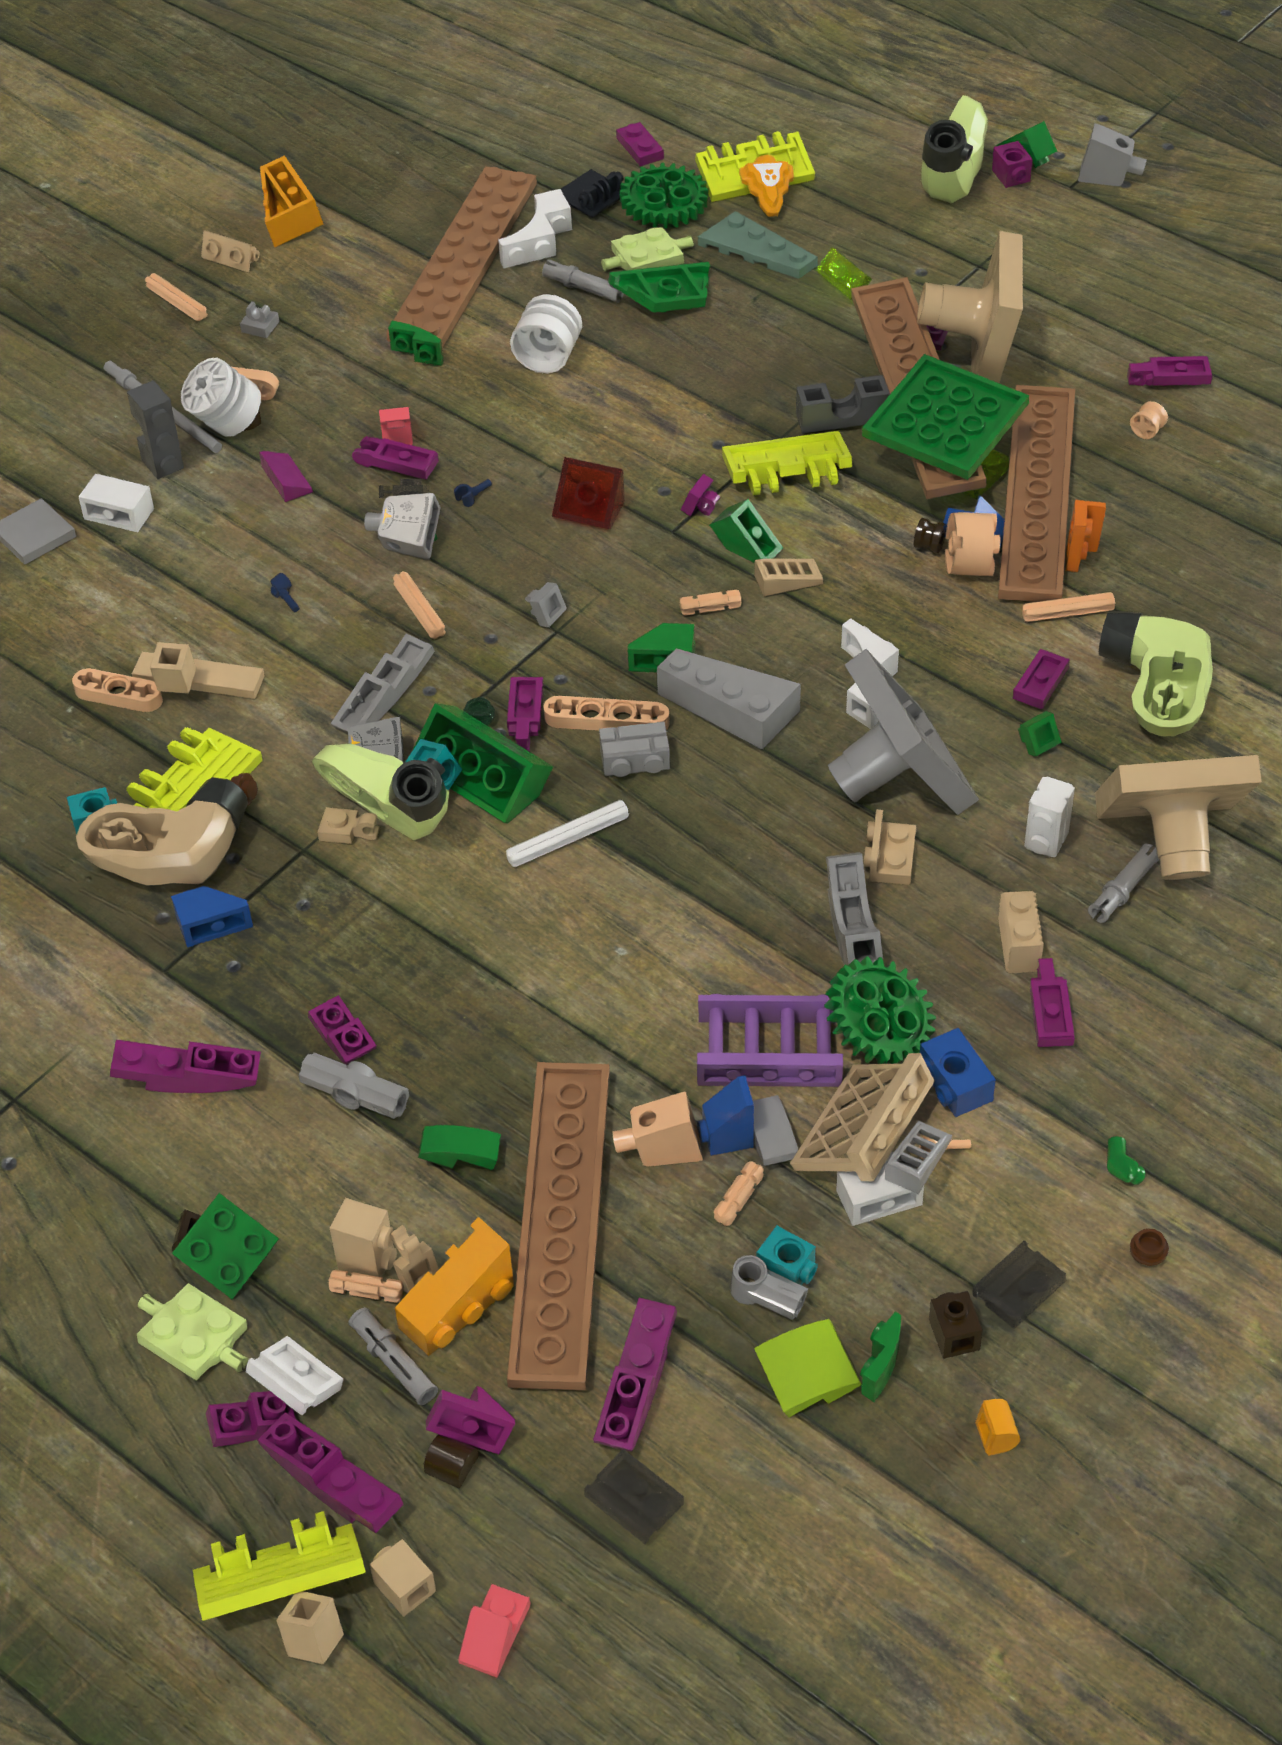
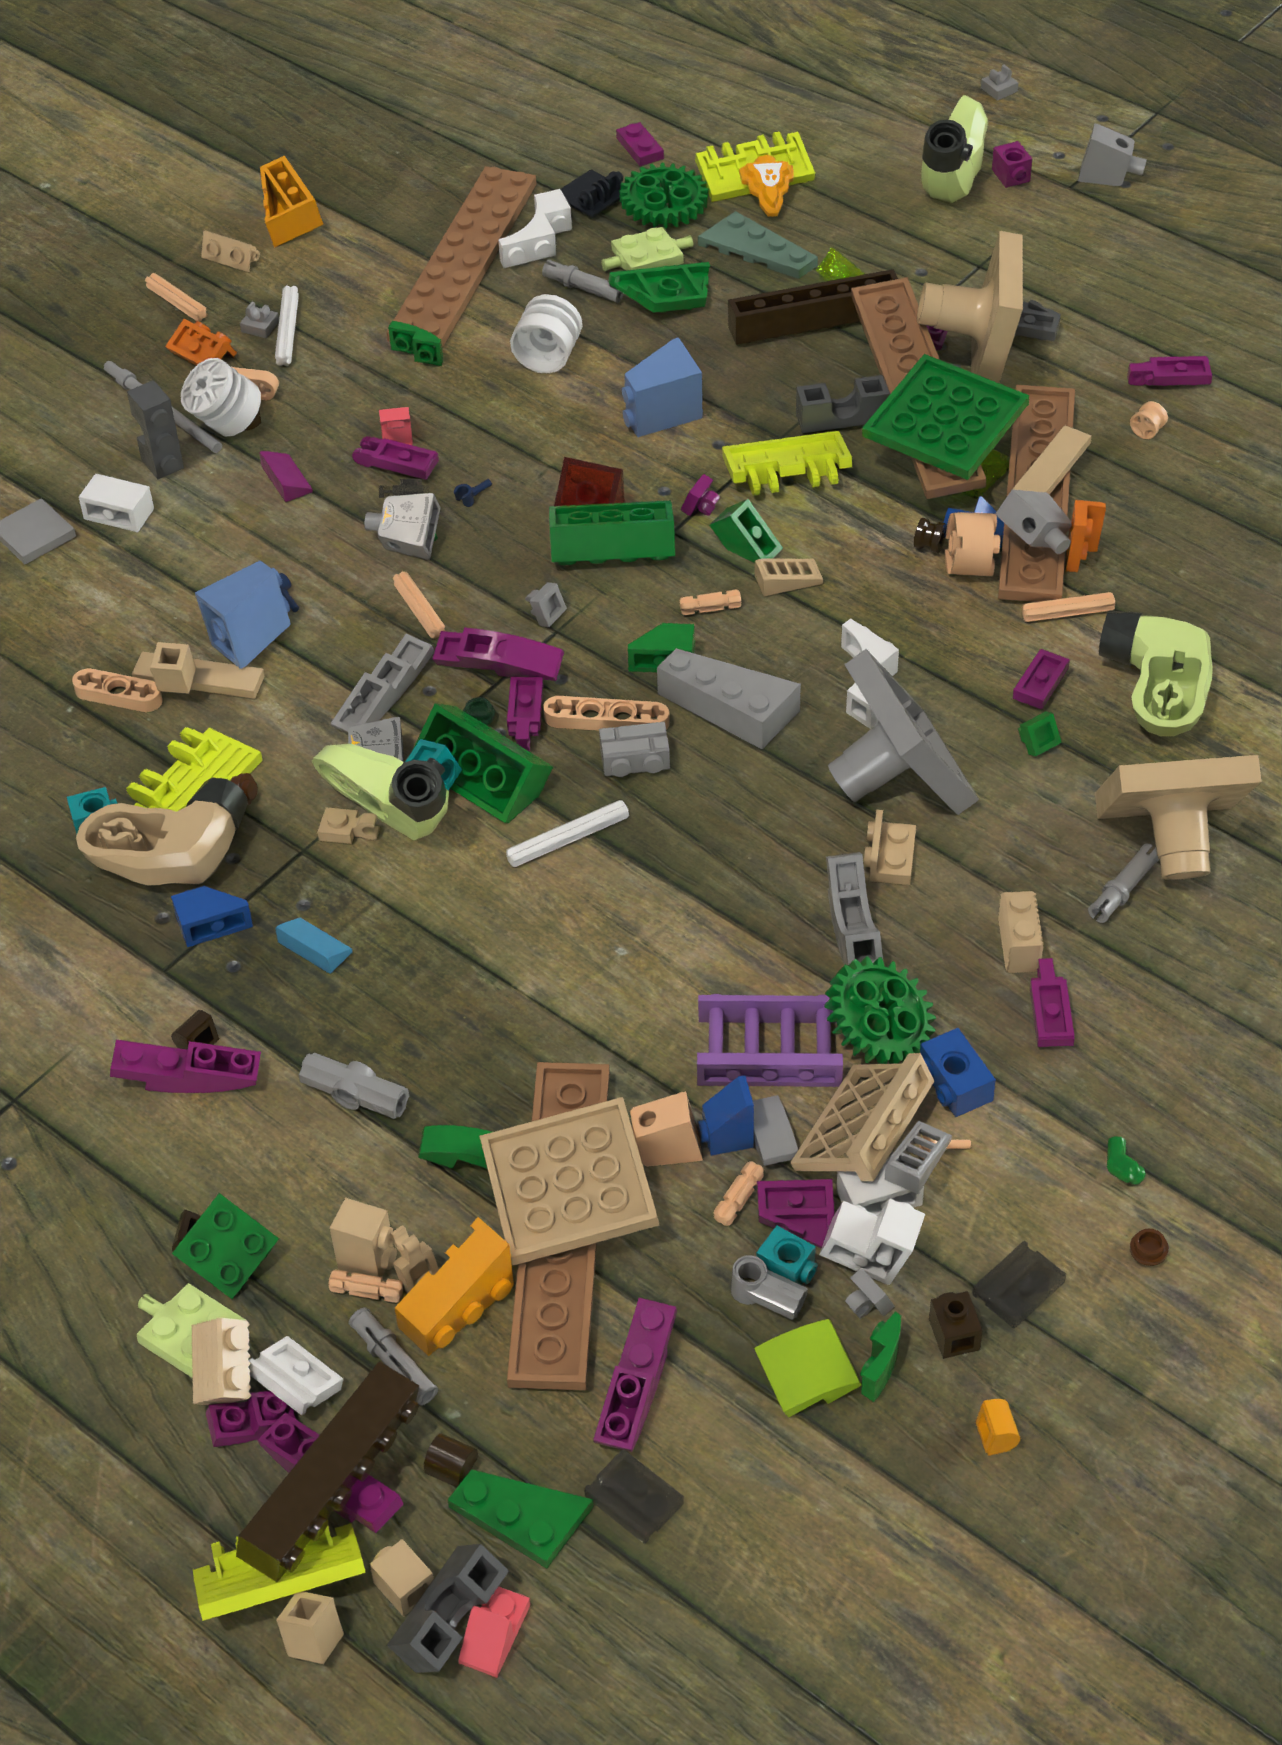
magenta slope [308,995,377,1065] -> none
magenta slope [426,1386,515,1455] -> none
green slope [996,121,1057,168] -> none
white brick [1024,776,1075,858] -> none
none -> orange bracket [165,319,237,366]
none -> dark brown brick [171,1010,220,1050]
none -> tan brick [192,1318,251,1405]
none -> medium blue slope [195,560,291,669]
none -> dark brown brick [236,1361,420,1582]
none -> white axle [275,285,299,366]
none -> dark azure slope [275,918,353,974]
none -> dark grey arch [387,1543,509,1673]
none -> magenta slope [433,627,564,681]
none -> green wing [448,1469,594,1569]
none -> tan plate [480,1097,659,1266]
none -> green slope [549,500,675,565]
none -> medium blue slope [622,337,703,437]
none -> dark brown brick [728,269,898,345]
none -> magenta wing [757,1179,834,1249]
none -> white brick [819,1199,925,1285]
none -> light grey tile [845,1268,895,1319]
none -> light grey tile [981,65,1018,100]
none -> light grey torso [996,489,1072,554]
none -> tan tile [1008,425,1092,495]
none -> dark grey wing [1014,299,1061,341]

